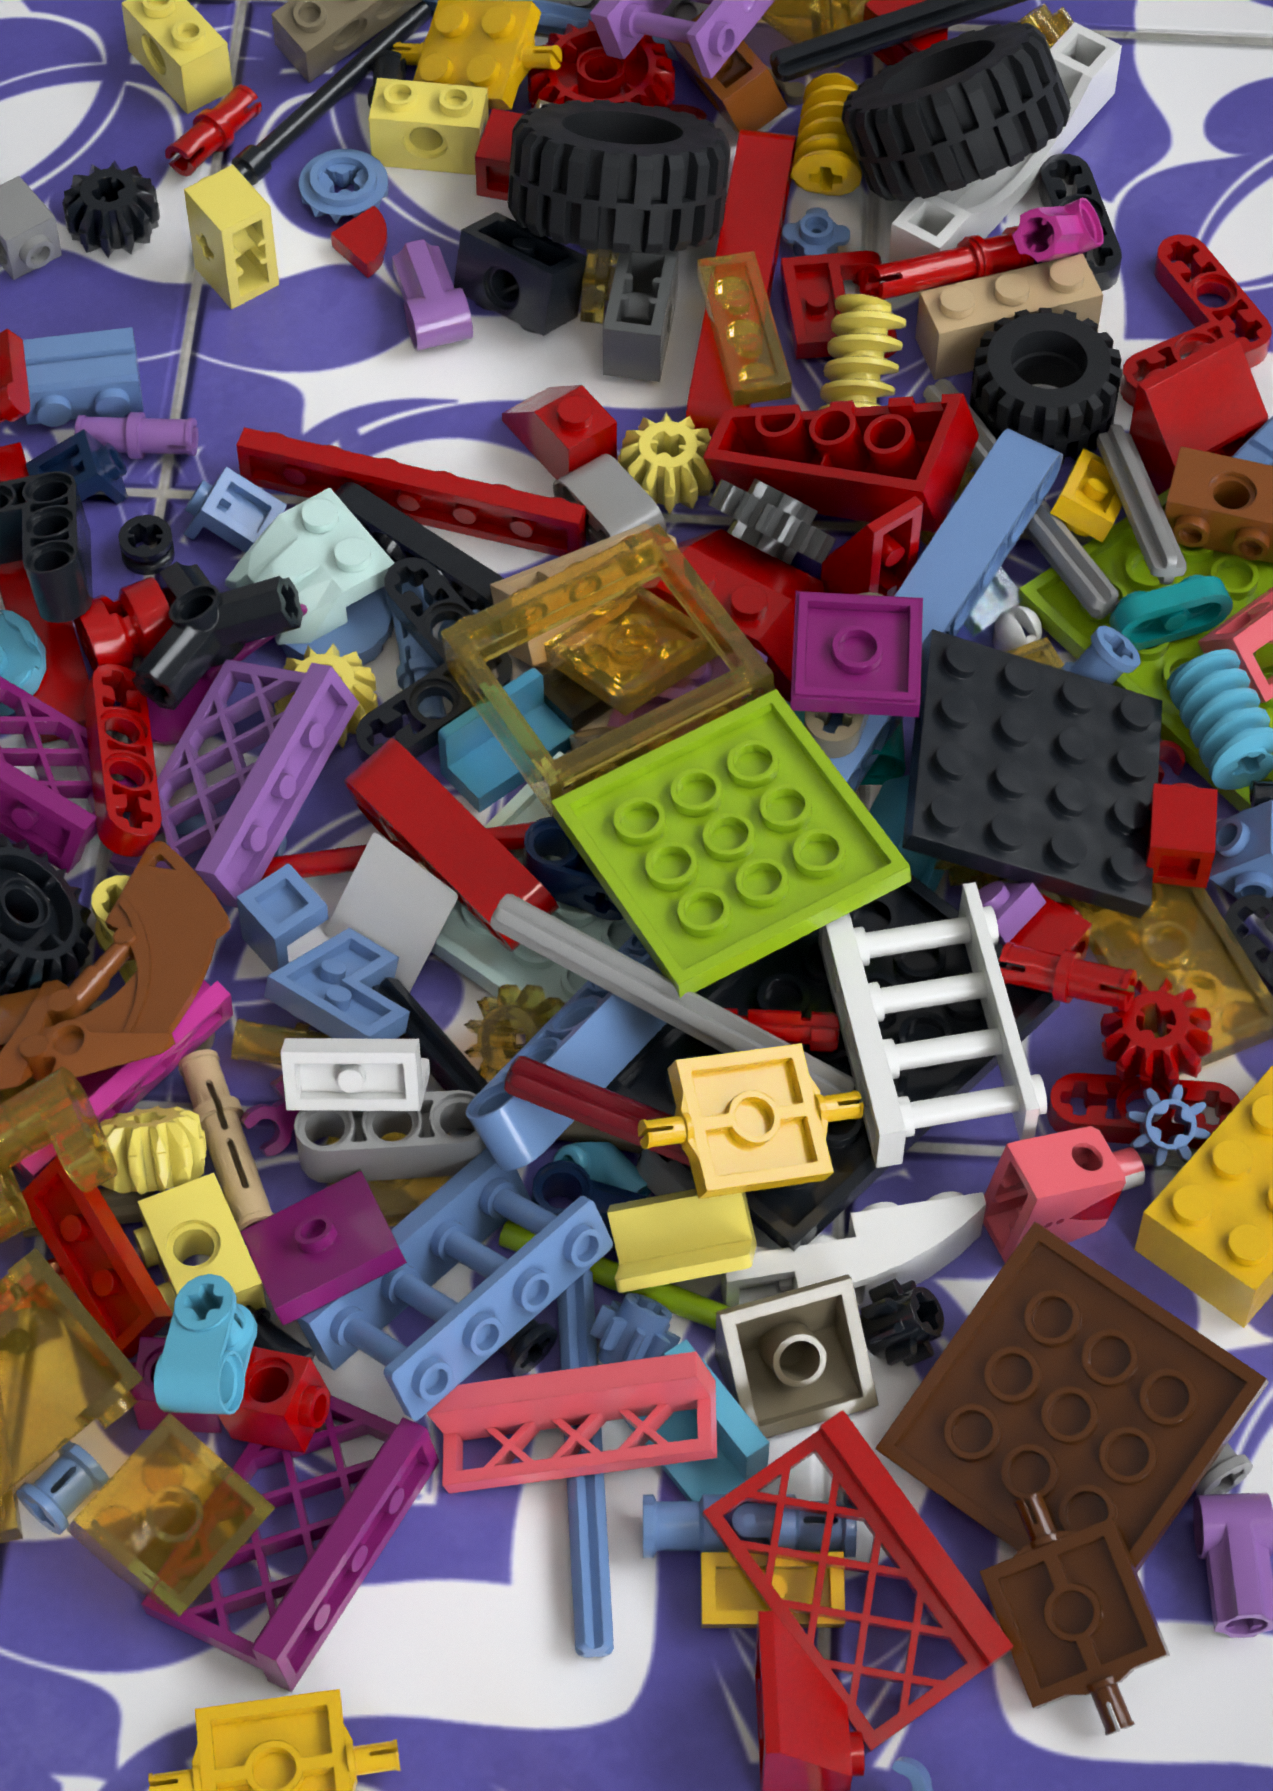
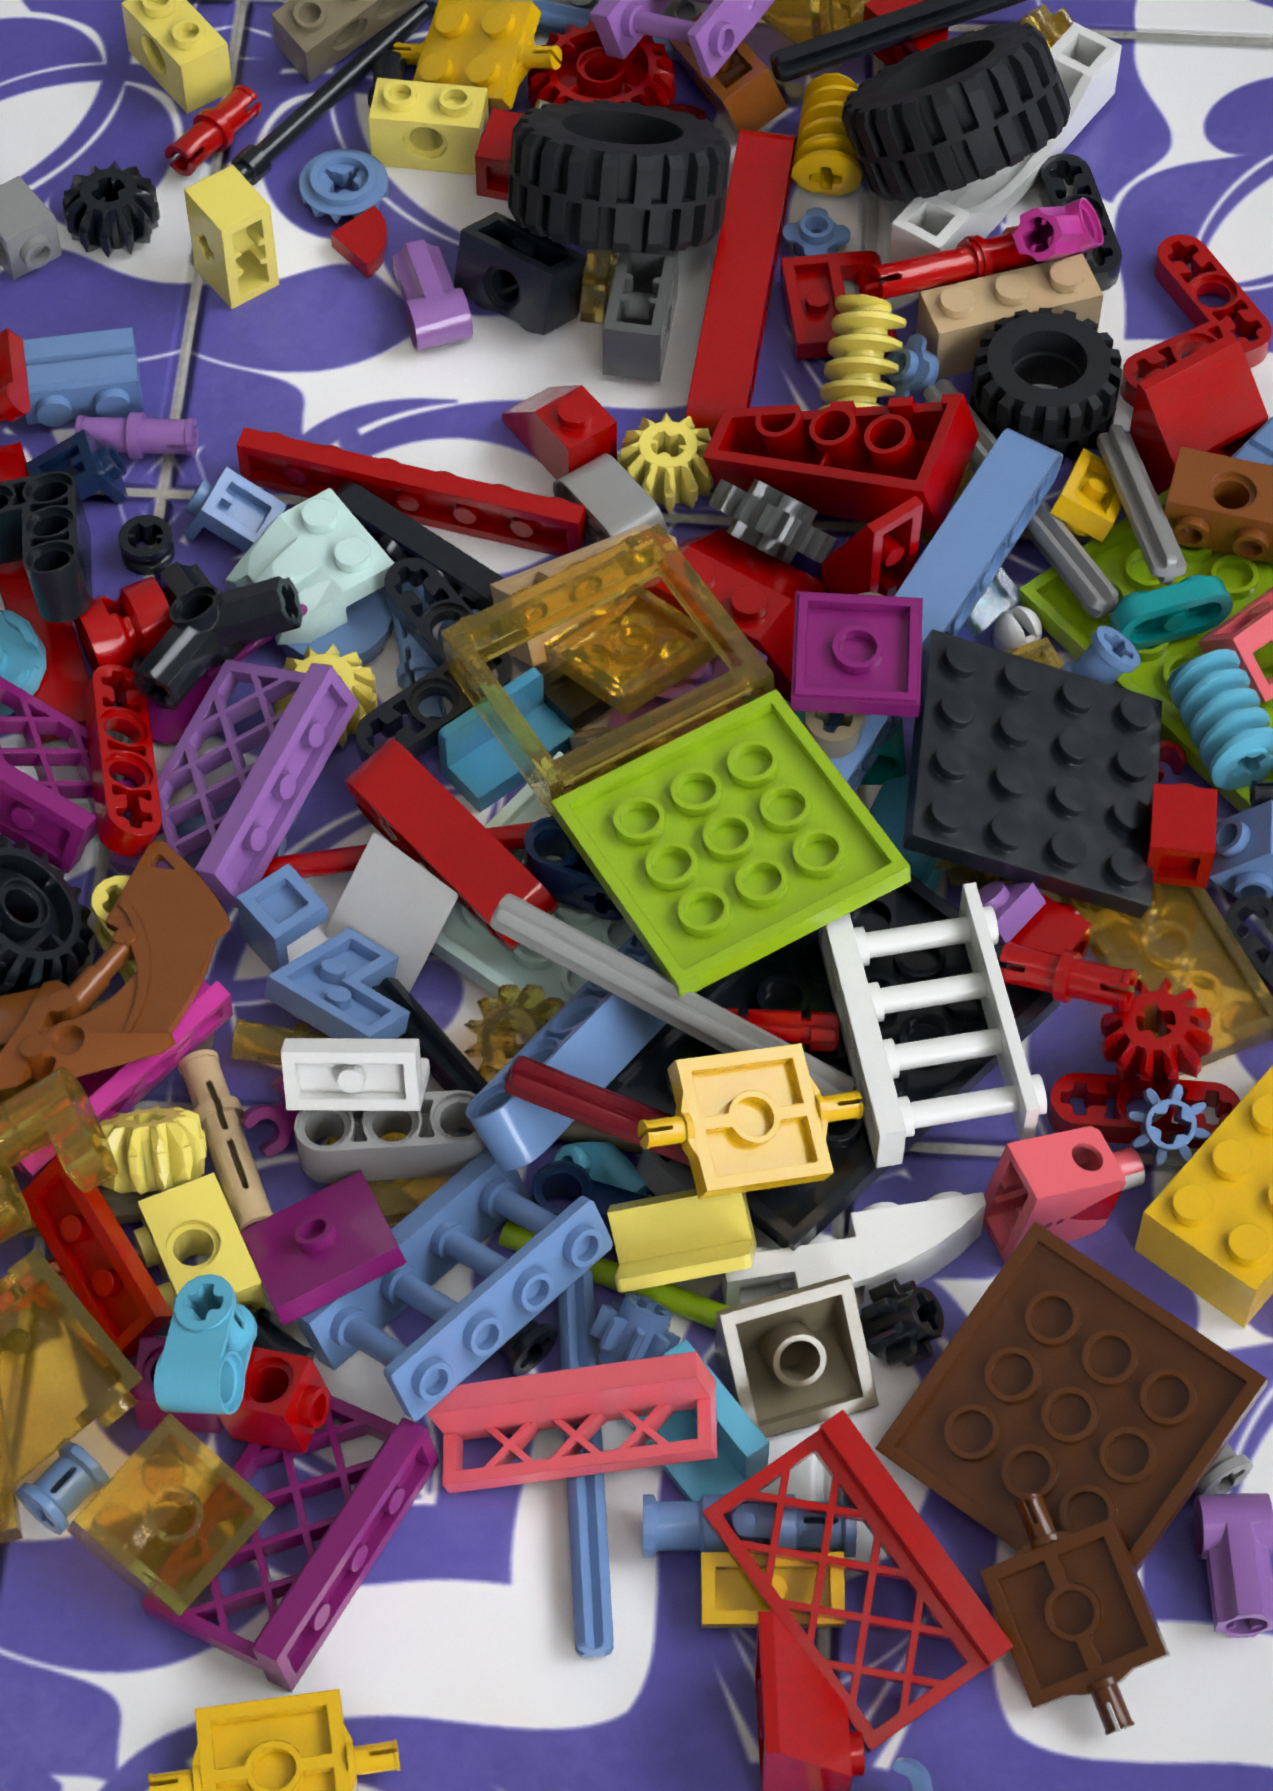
clear yellow plate [697,251,792,406] -> none
none -> medium blue plate [885,334,939,398]

